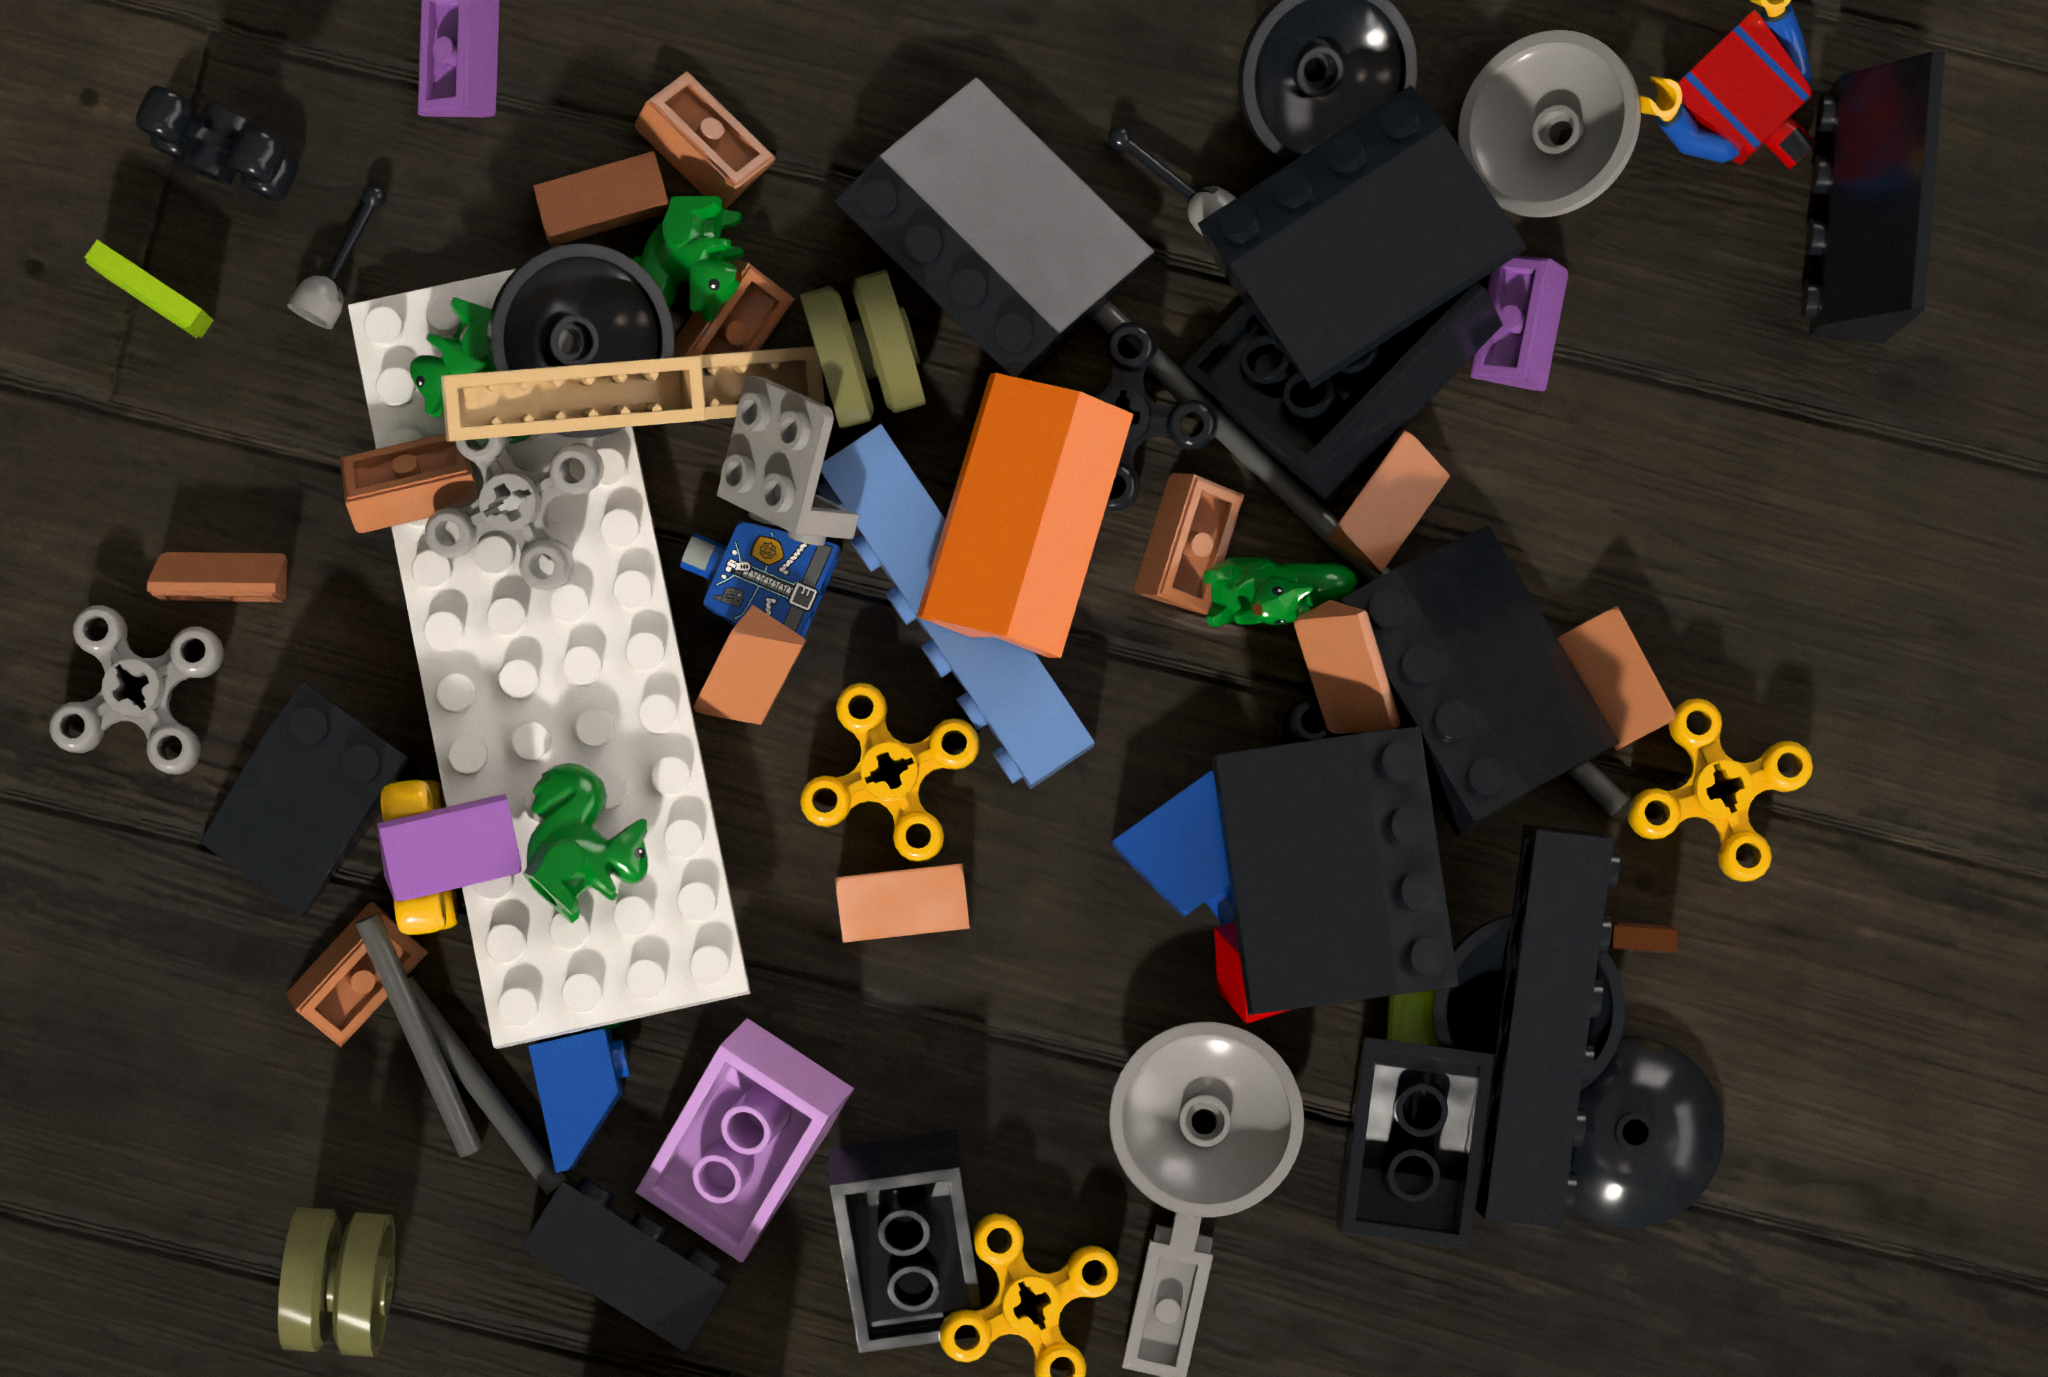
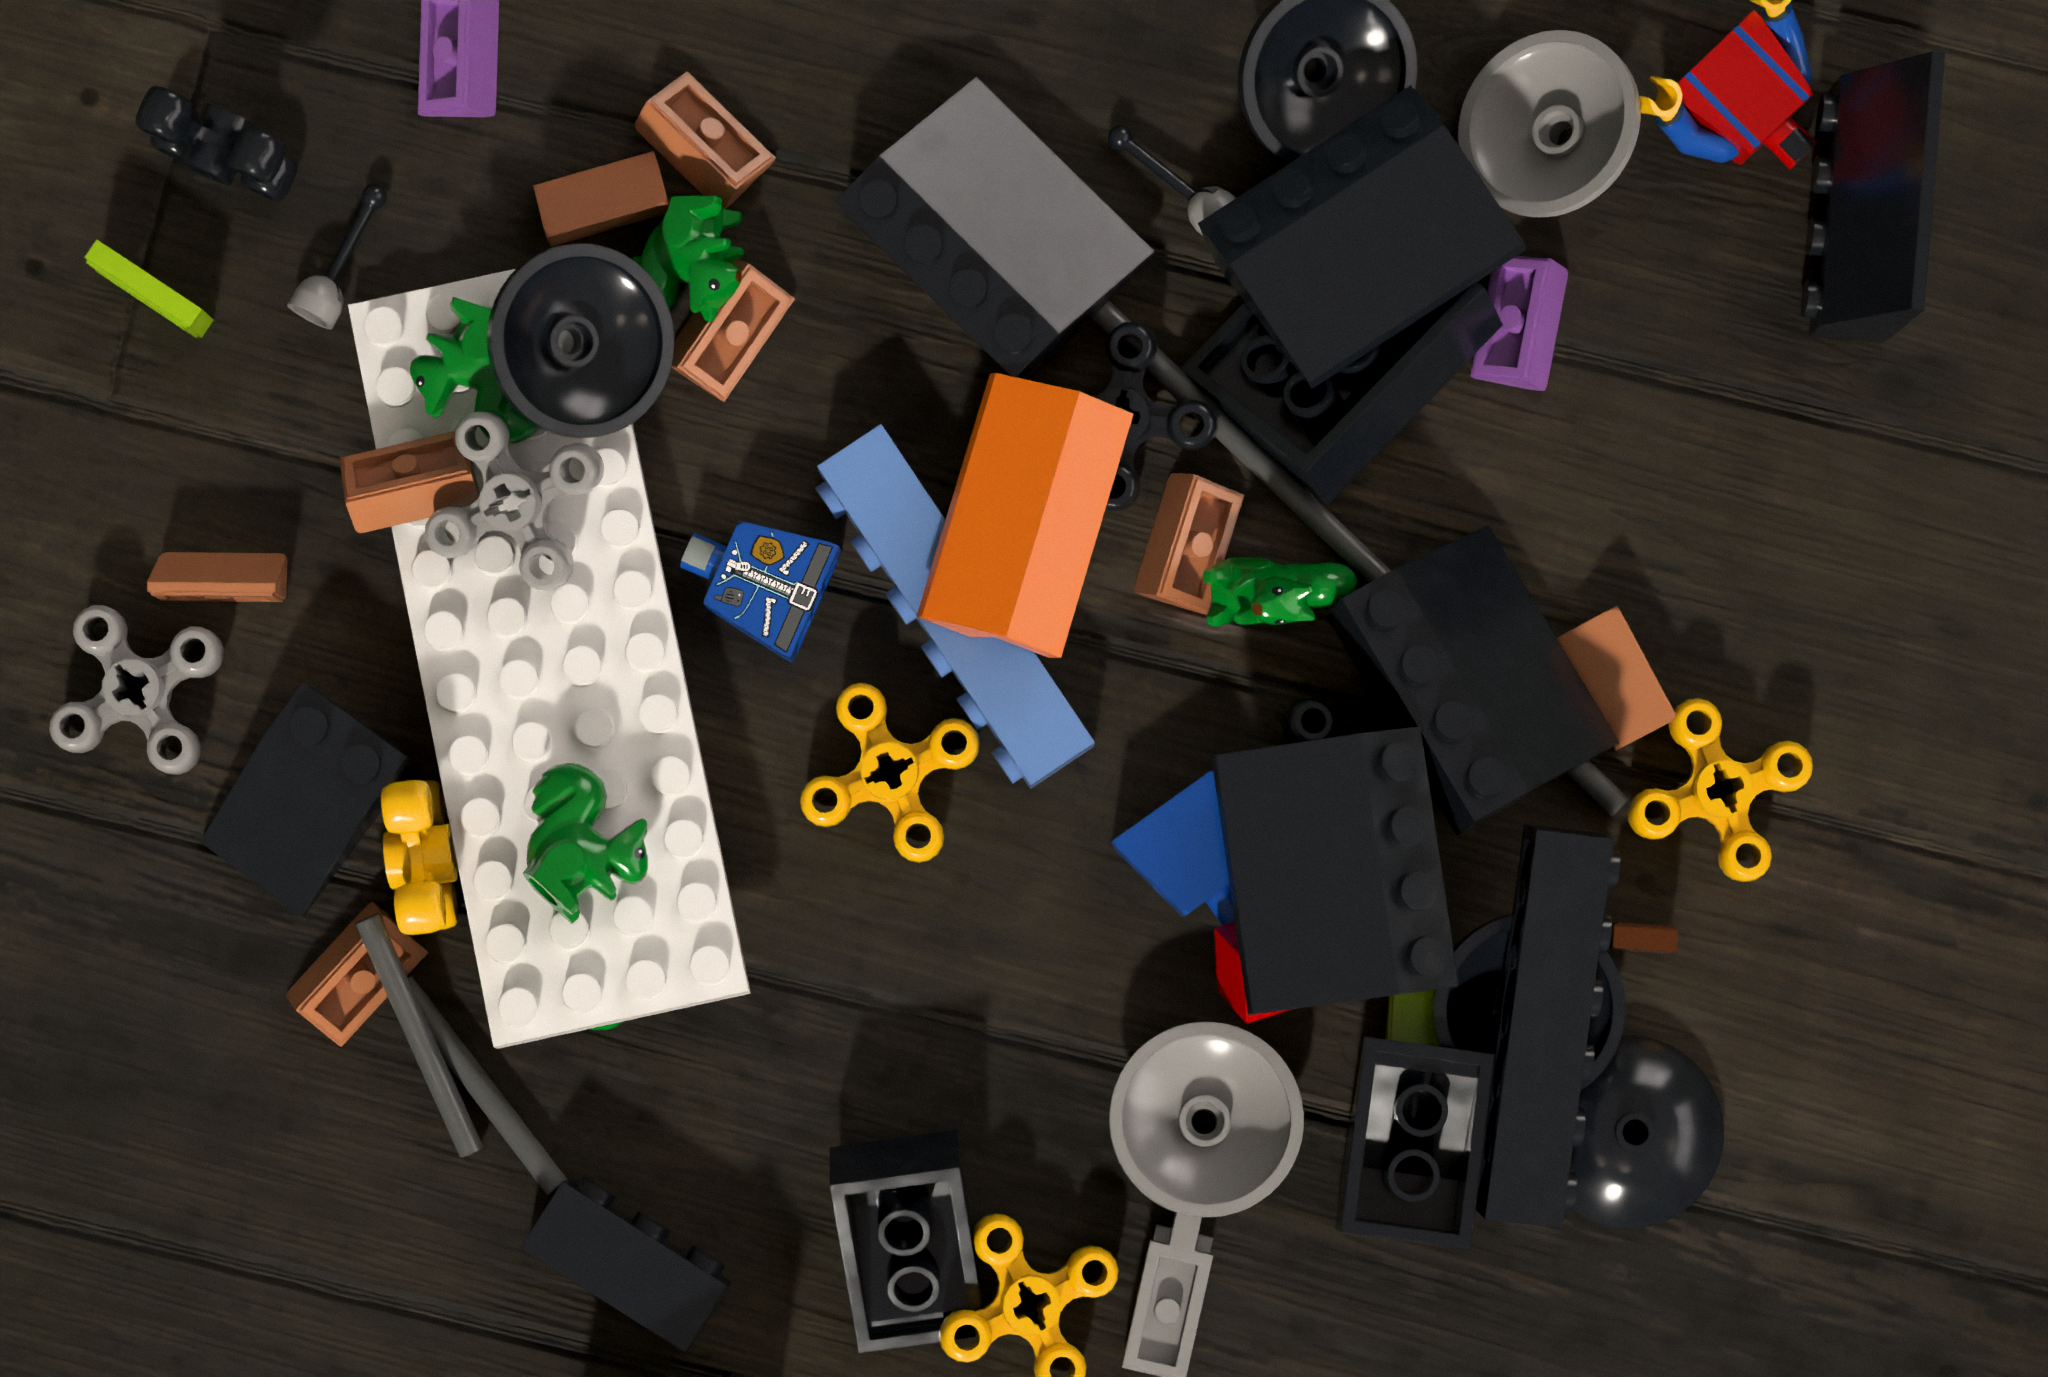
olive wheel [278,1206,396,1357] -> none
medium lavender slope [377,794,522,901] -> none
tan slope [441,346,825,441] -> none
blue slope [528,1028,631,1173] -> none
lavender slope [635,1018,854,1263] -> none
nougat slope [692,605,807,725] -> none
light grey bracket [716,376,859,546] -> none
olive wheel [800,269,926,430] -> none
nougat slope [835,864,970,943] -> none
nougat slope [1294,600,1401,734] -> none
nougat slope [1328,430,1450,575] -> none

